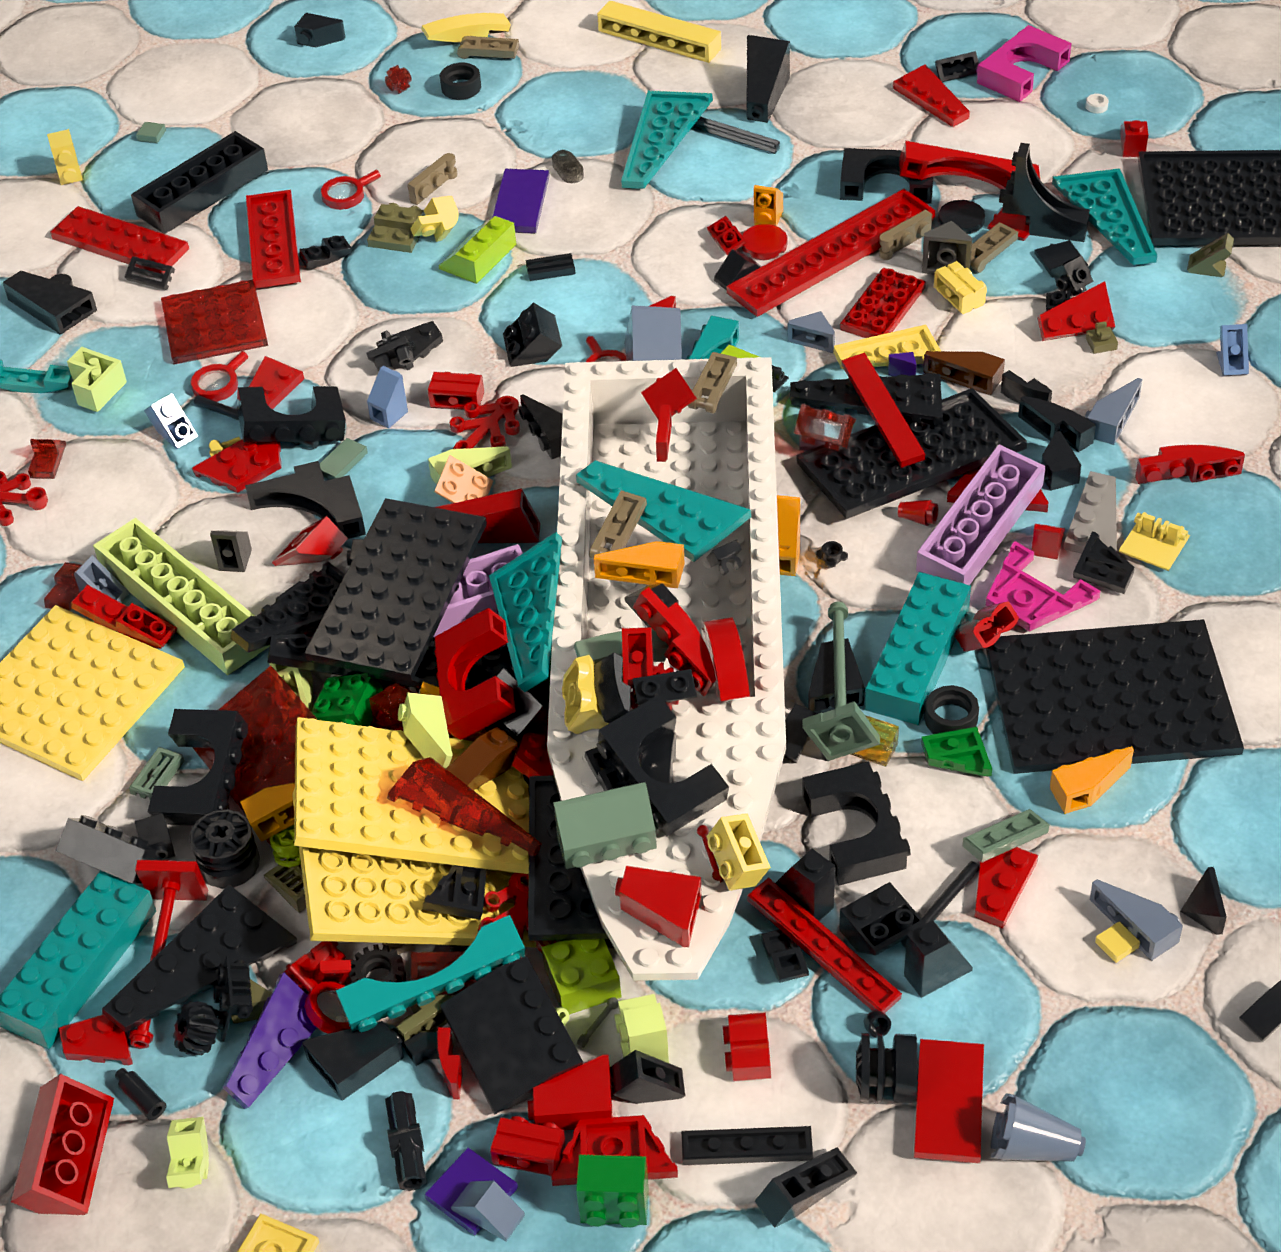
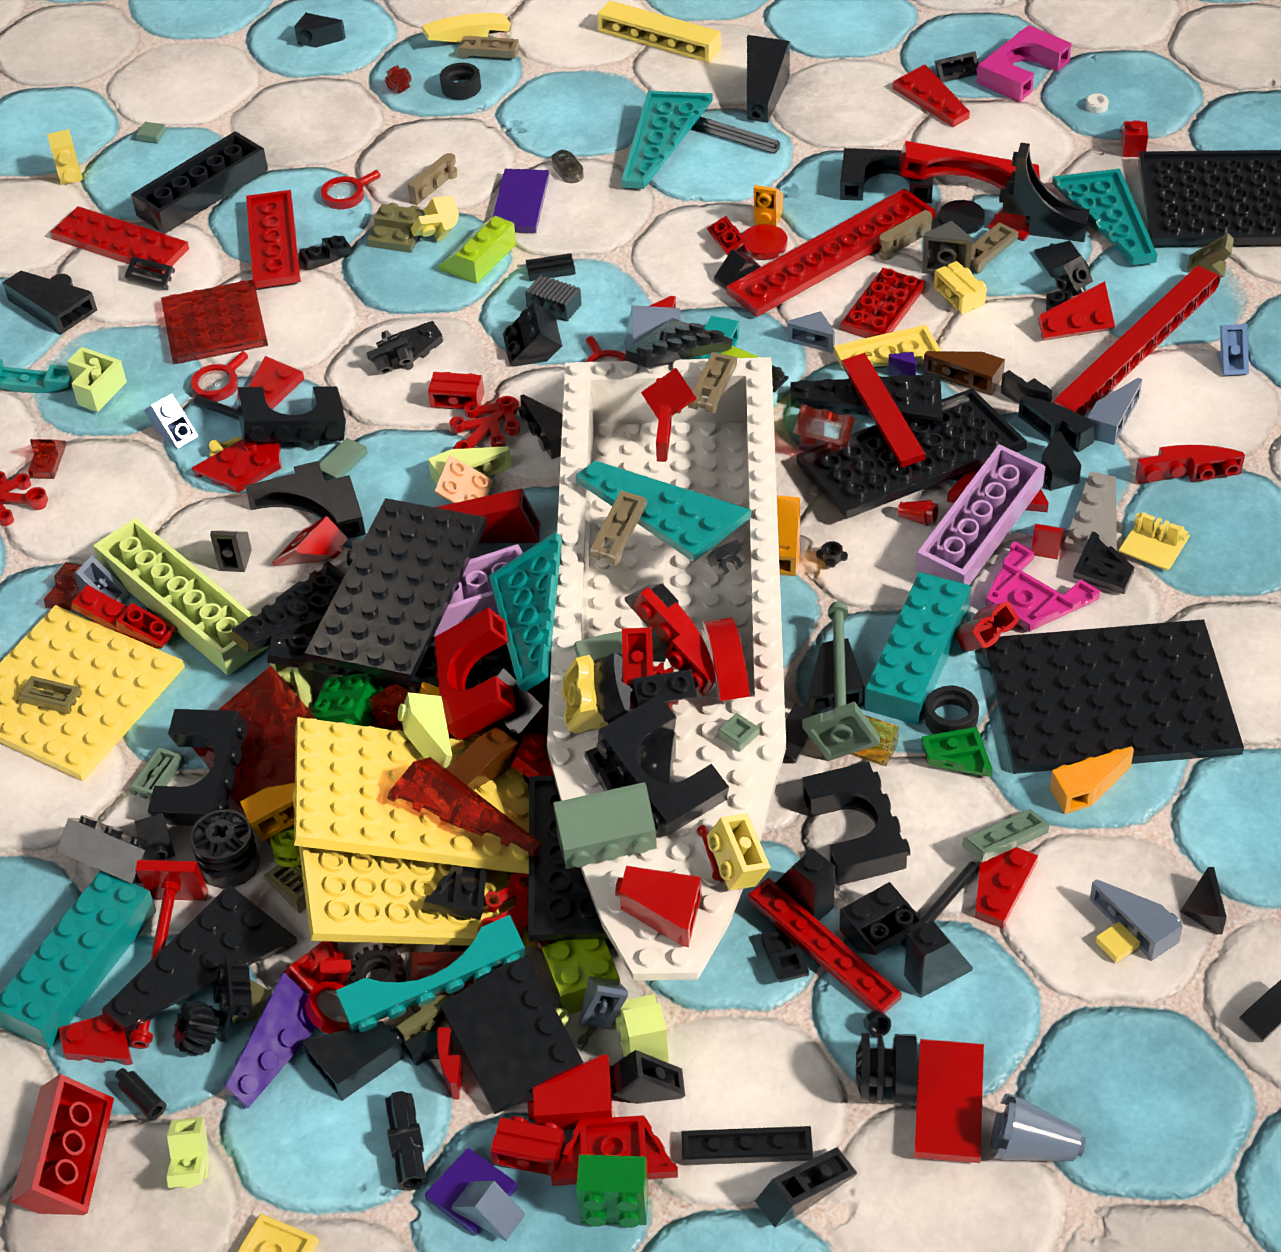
medium blue slope [367,366,408,428] -> none
light orange slope [594,541,685,589] -> none
red brick [723,1012,771,1081] -> none
olive tile [1086,321,1118,354] -> none
none -> olive tile [18,676,82,714]
none -> black brick [525,274,582,321]
none -> sand blue slope [580,976,628,1029]
none -> black wing [625,318,733,368]
none -> sand green tile [717,713,760,752]
none -> red beam [1053,266,1221,417]

